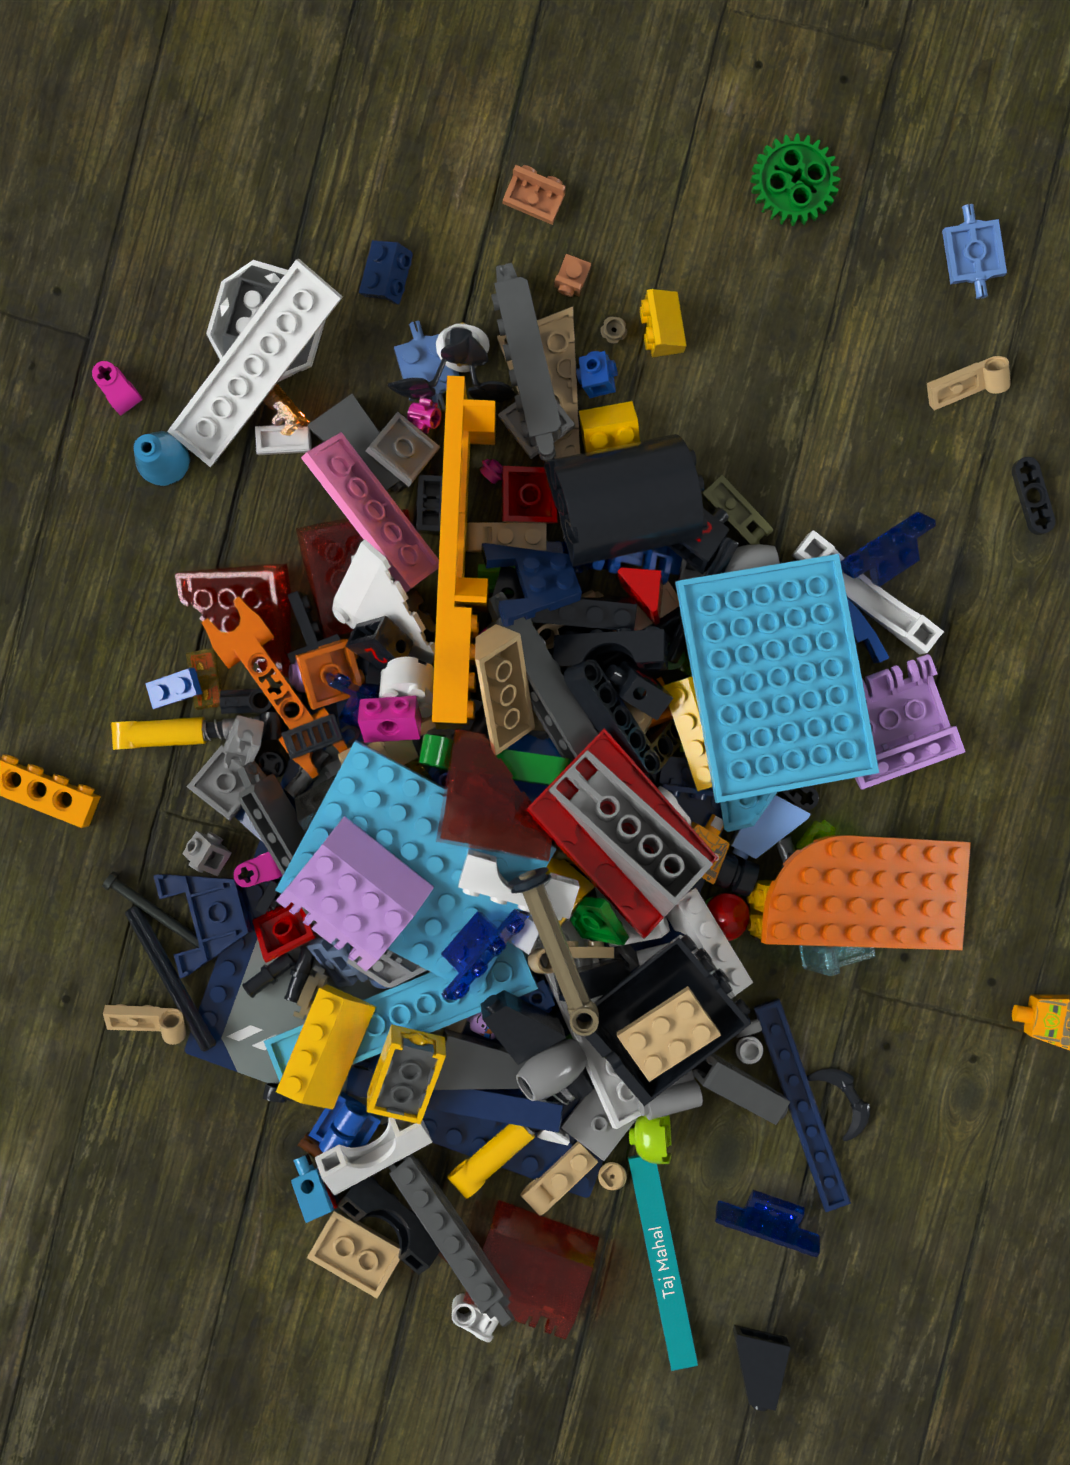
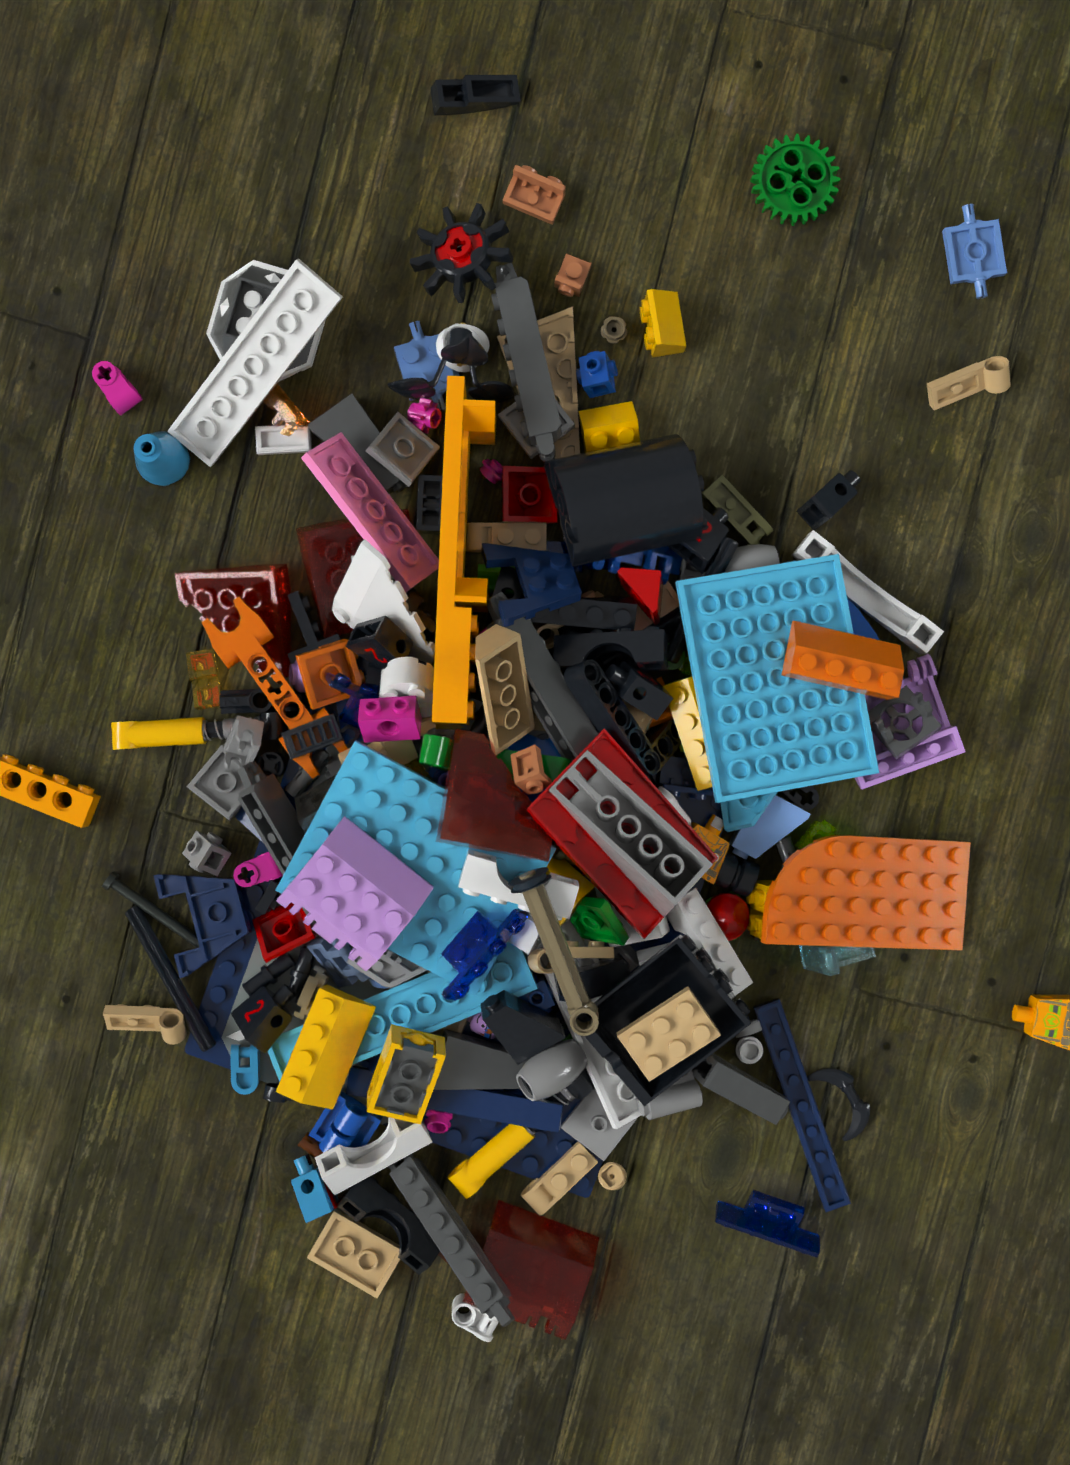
plate [145,668,202,709] -> none
dark blue bracket [359,240,413,304] -> none
white slope [537,1128,570,1146] -> none
teal tile [628,1155,698,1371] -> none
lime cylinder [629,1115,671,1164] -> none
black slope [733,1325,791,1411] -> none
clear blue bracket [840,512,936,587] -> none
black beam [1012,457,1055,535] -> none
none -> dark azure plate [230,1044,260,1095]
none -> black torso [231,984,296,1054]
none -> black gear [410,203,513,303]
none -> dark pink plate [424,1110,453,1133]
none -> black slope [431,75,521,116]
none -> nougat bracket [510,745,552,795]
none -> orange slope [781,621,904,700]
none -> black torso [796,470,861,531]
none -> dark grey piece [868,685,942,760]

